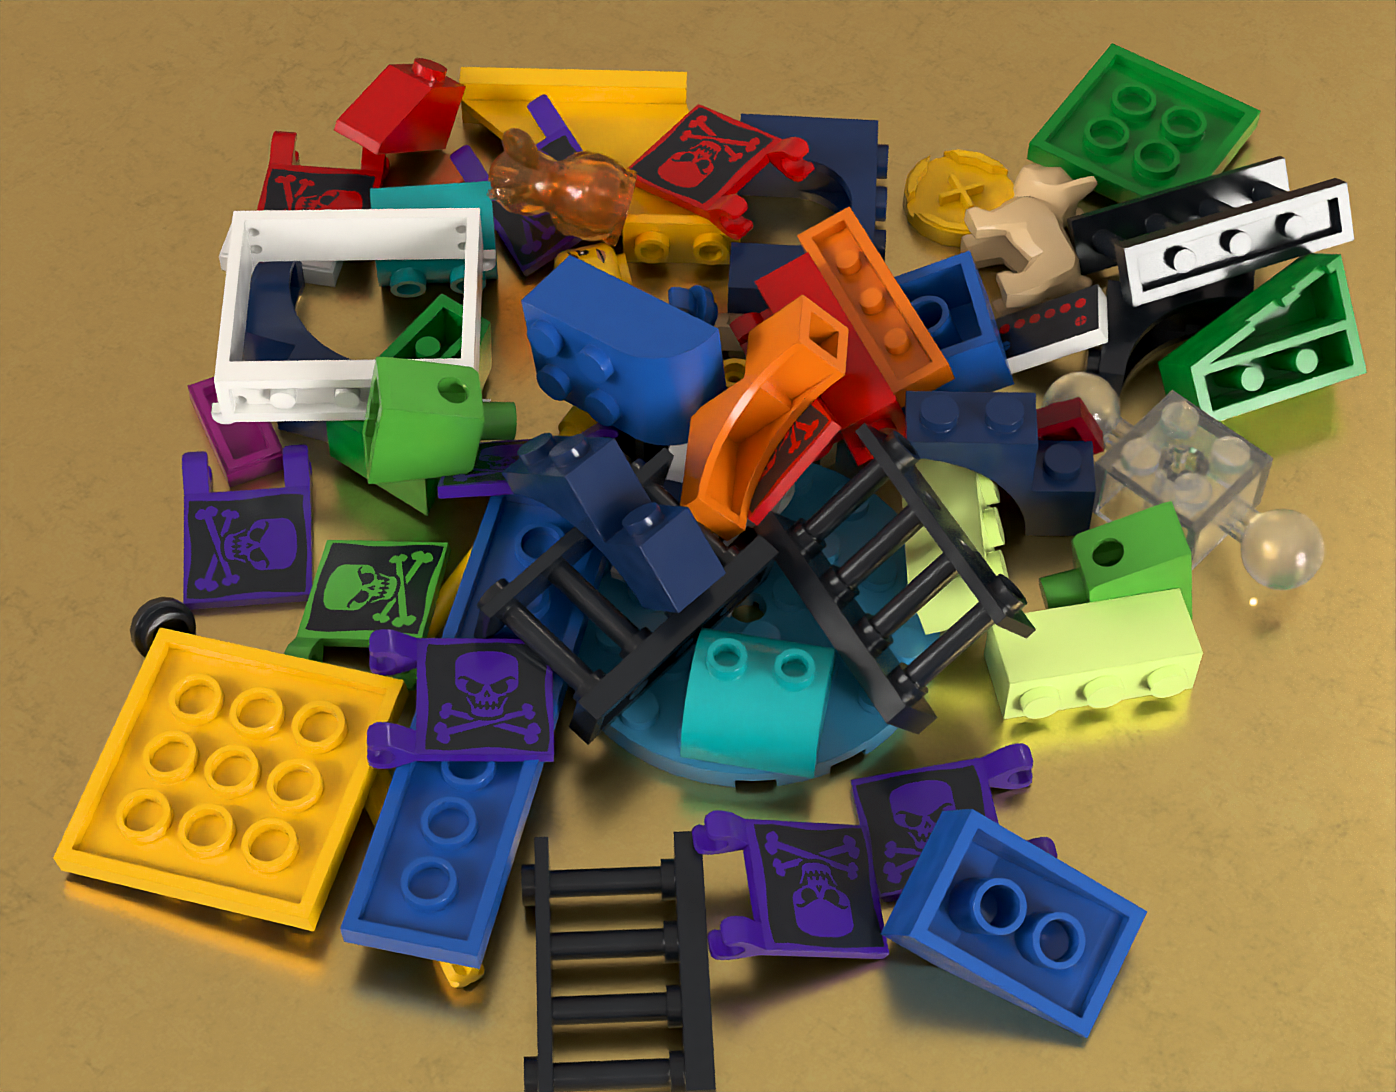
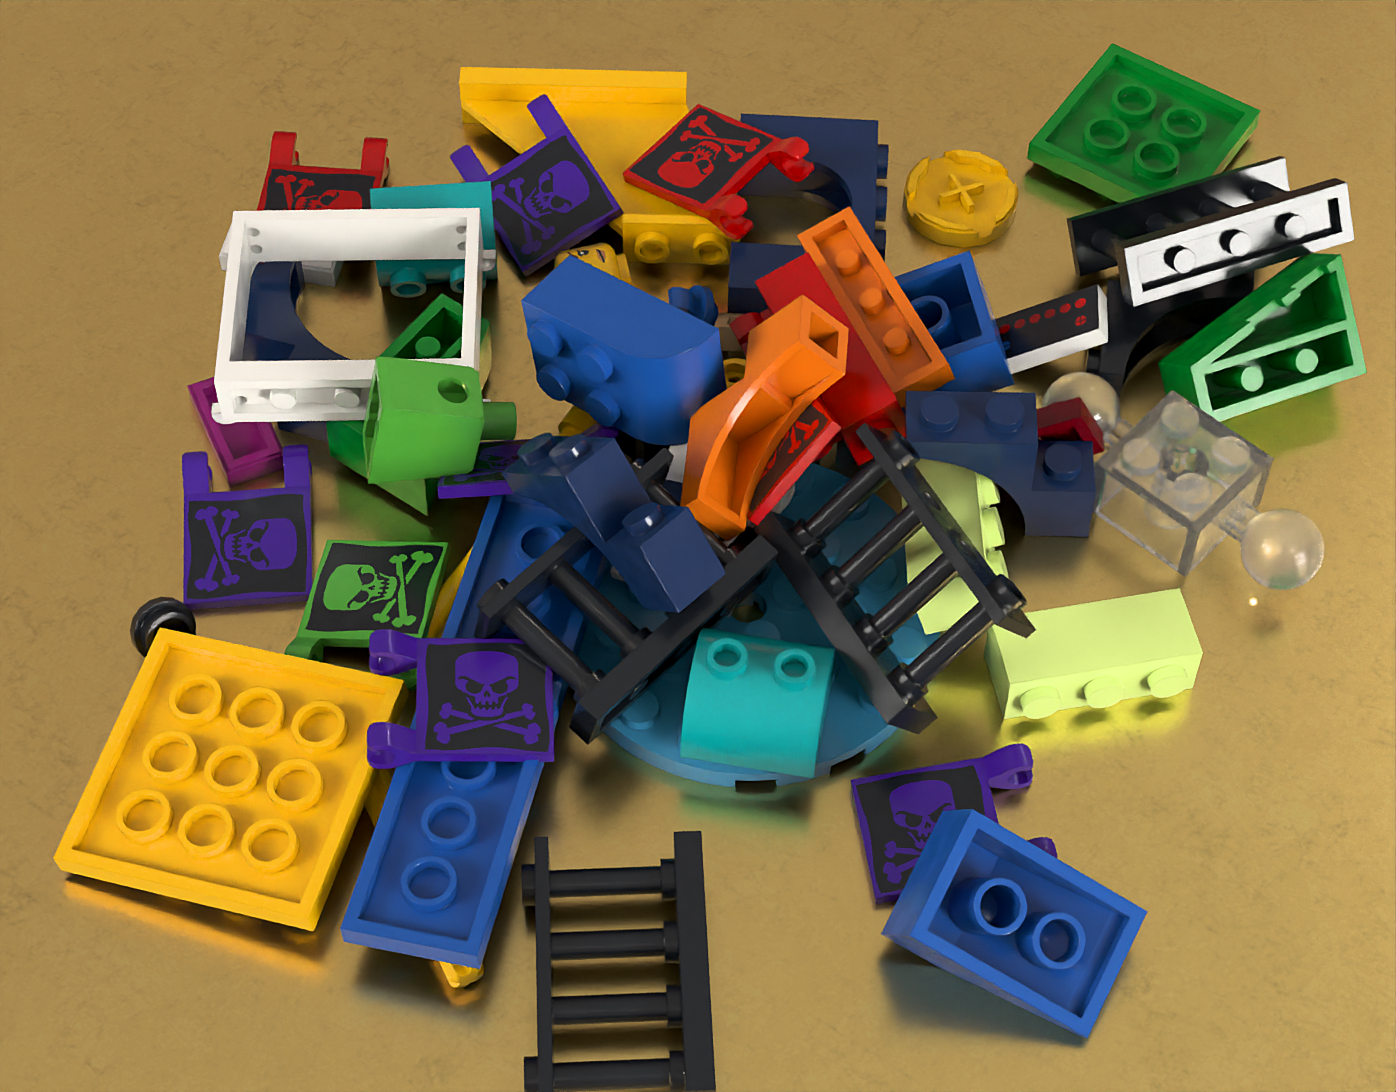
red slope [334,58,466,155] -> none
clear orange animal [487,128,637,247] -> none
flag [692,810,889,960] -> none
tan animal [960,164,1097,319] -> none
bright green torso [1039,501,1192,620] -> none

